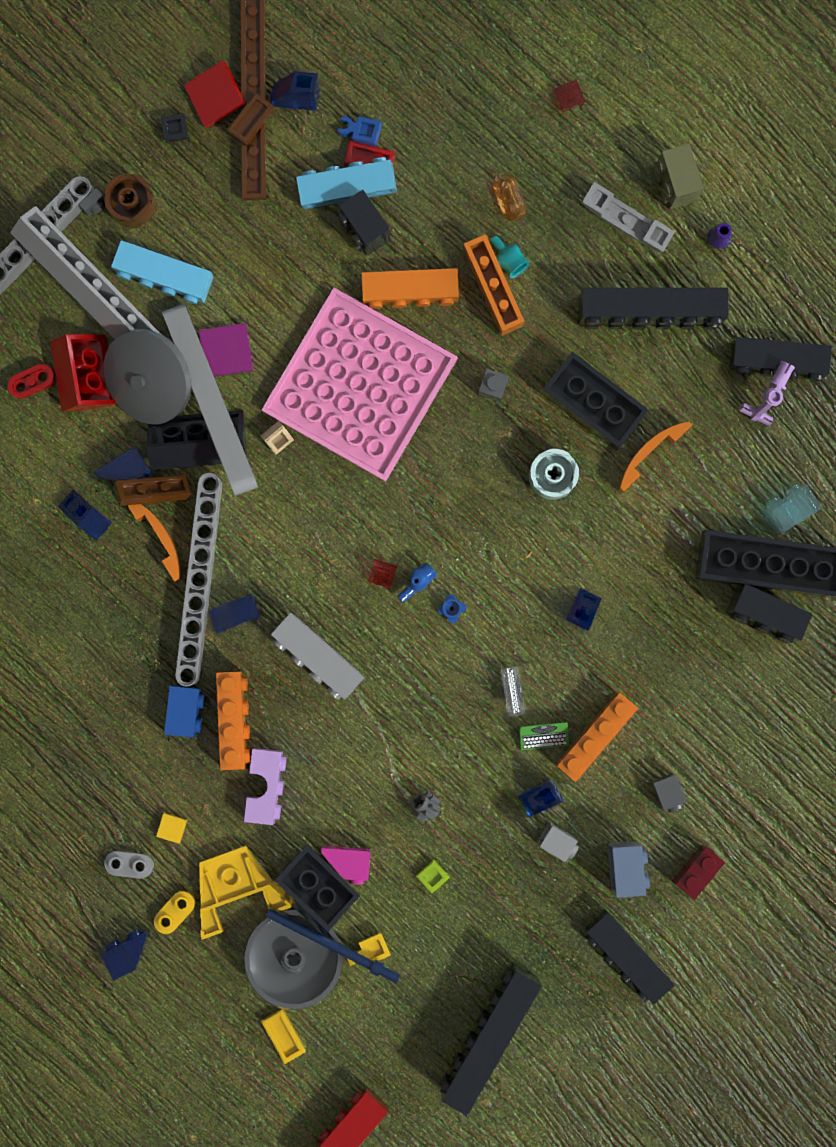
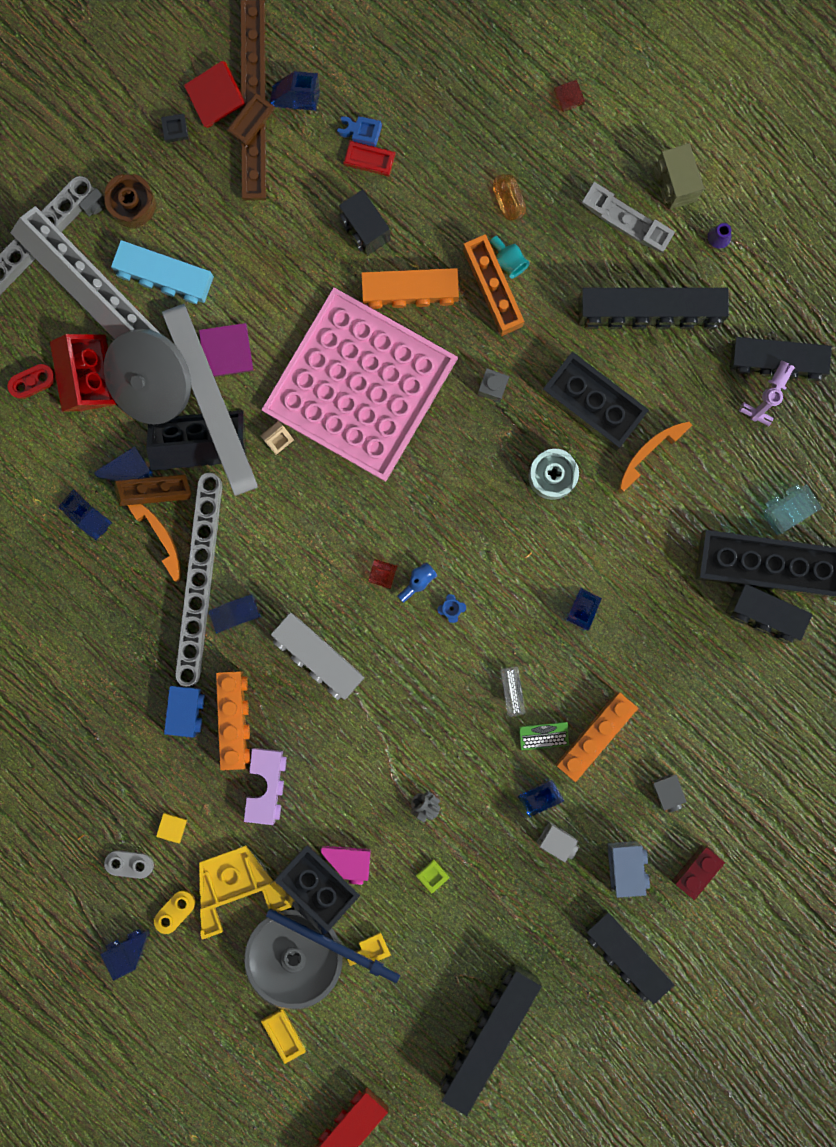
medium azure brick [296,157,397,209] -> none

